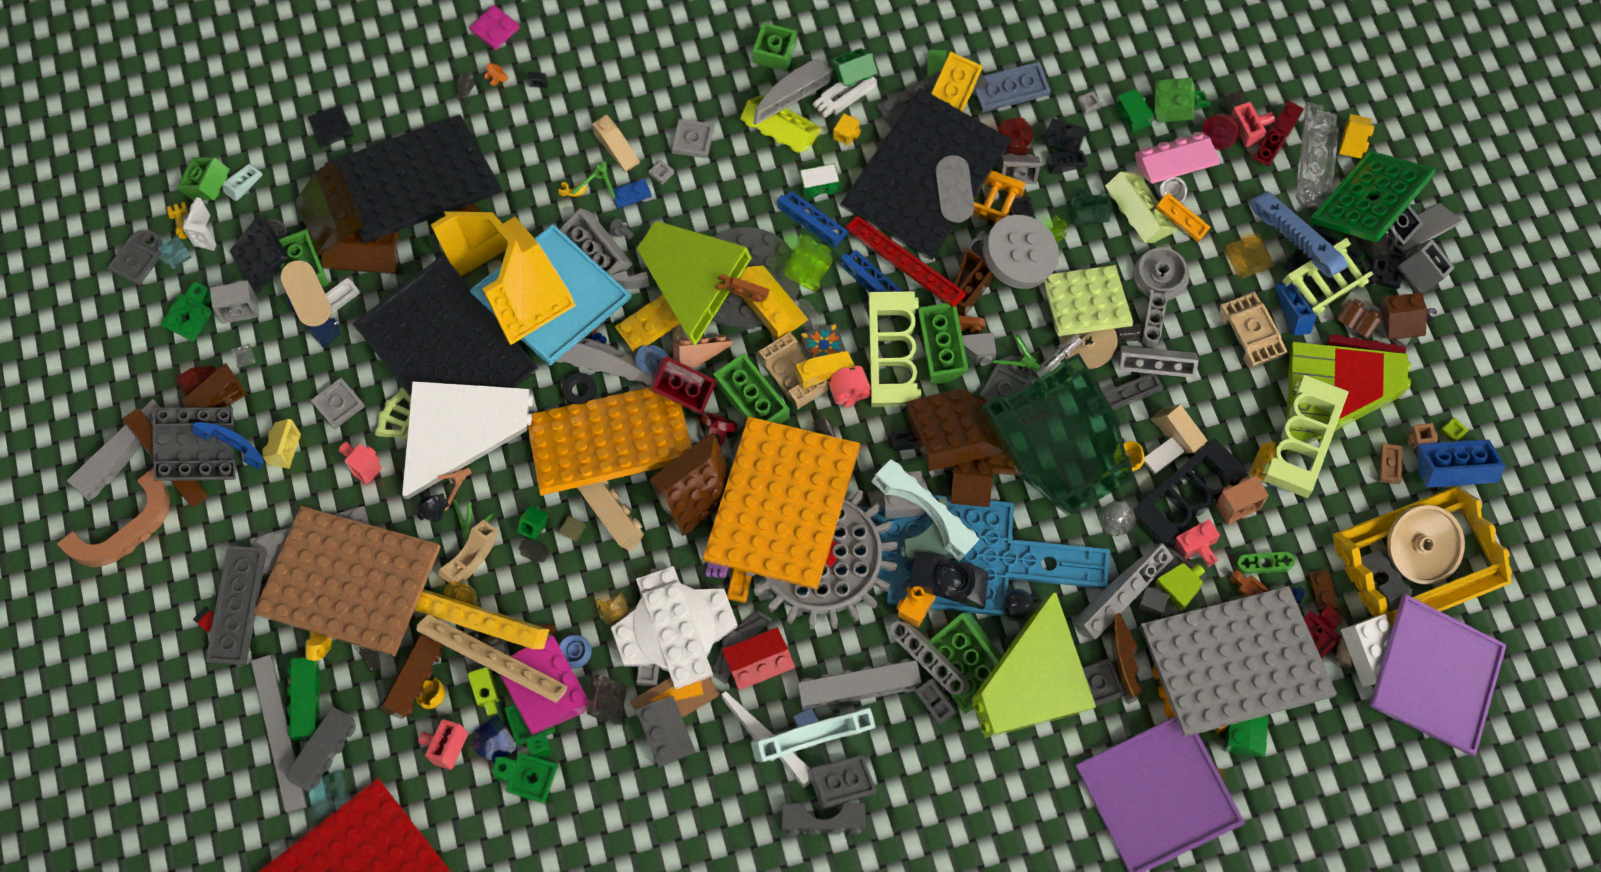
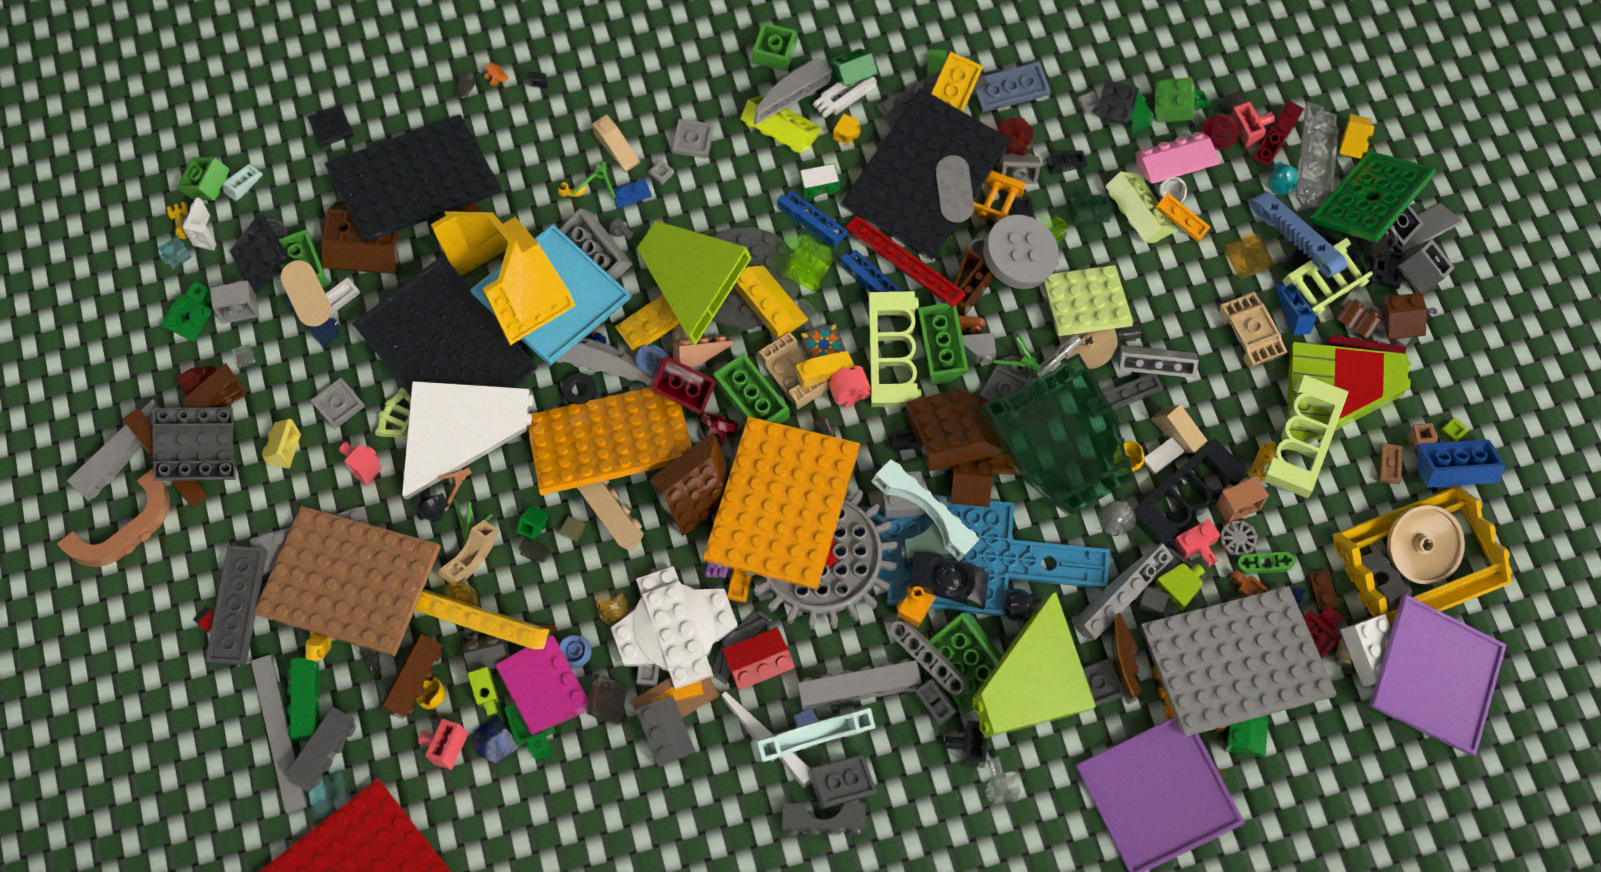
dark grey tile [107,230,164,287] -> none
blue slope [191,422,264,471] -> none
dark brown slope [296,162,364,256] -> none
tan plate [416,614,568,703] -> none
dark pink plate [469,5,520,51] -> none
green plate [492,752,558,805] -> none
light grey slope [610,271,650,290] -> none
dark orange plate [715,274,770,302] -> none
black brick [1044,118,1087,154] -> none
light grey beam [1133,248,1189,349] -> none
none -> black brick [945,720,987,768]
none -> clear brick [985,757,1020,806]
none -> black plate [1096,80,1139,123]
none -> light grey wheel [1220,521,1258,556]
none -> teal helmet [1268,161,1299,195]

